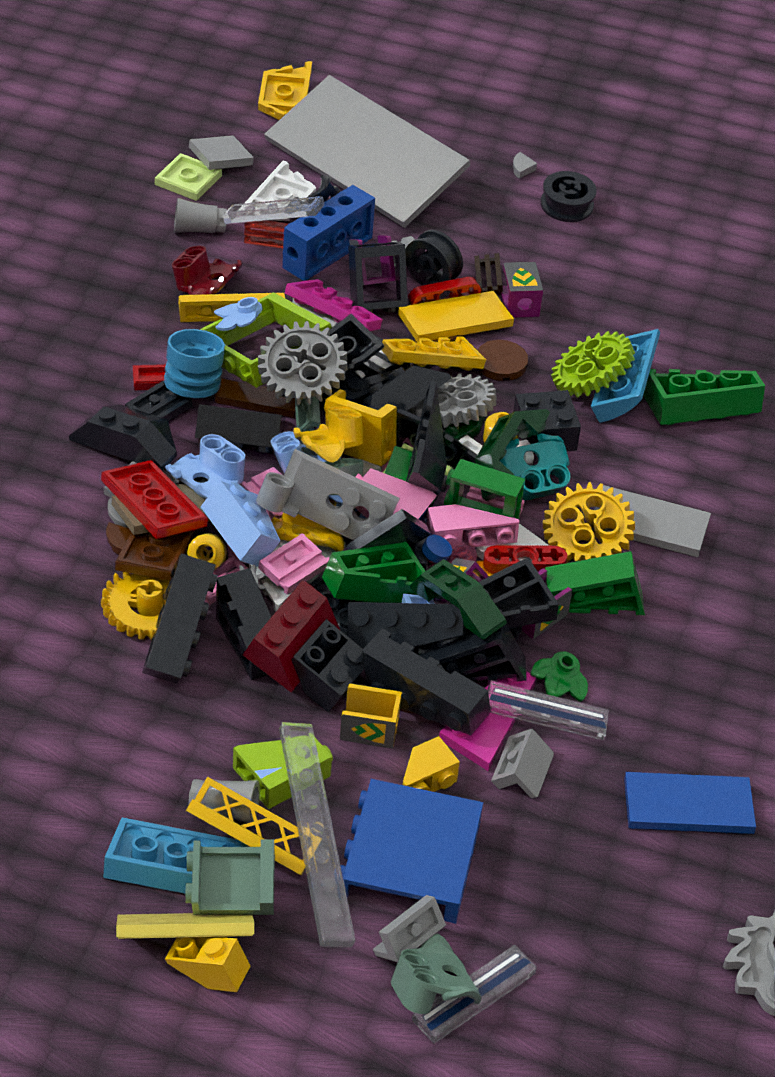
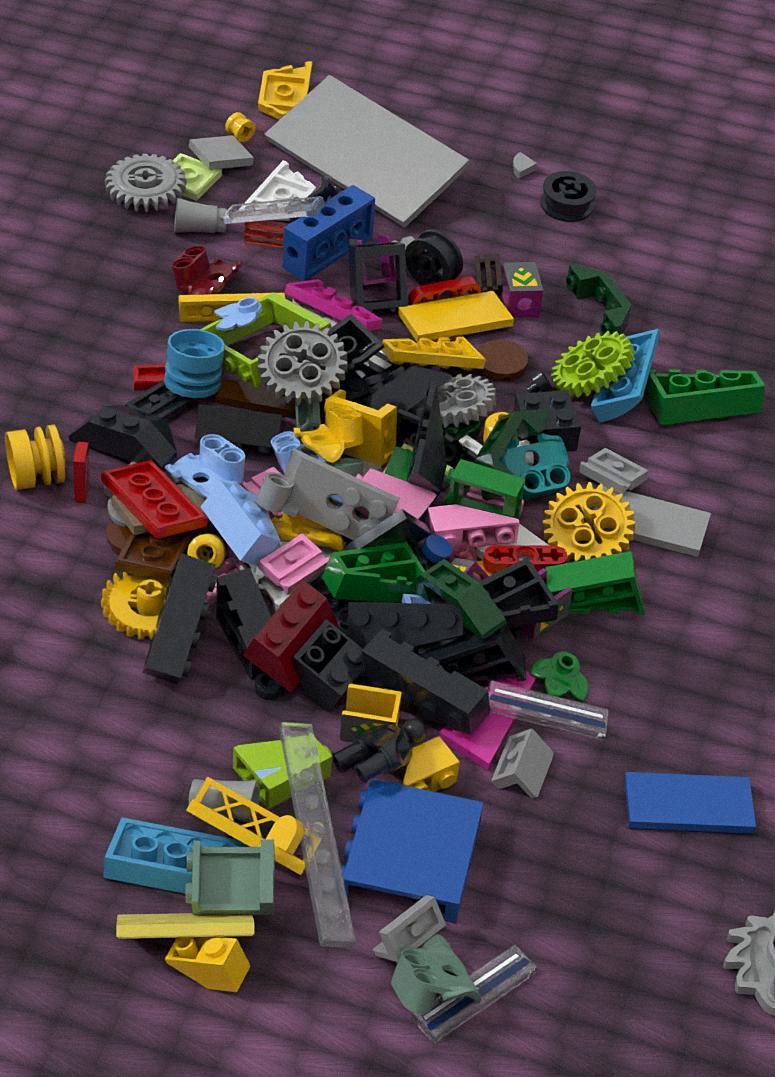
none -> yellow wheel [5,424,66,490]
none -> red tile [73,442,90,503]
none -> light grey gear [105,154,187,212]
none -> yellow wheel [225,112,256,143]
none -> black tile [254,671,285,700]
none -> yellow tile [266,815,304,855]
none -> black connector [332,719,427,783]
none -> black tile [526,368,554,393]
none -> dark green slope [566,264,632,336]
none -> light grey plate [579,448,648,495]

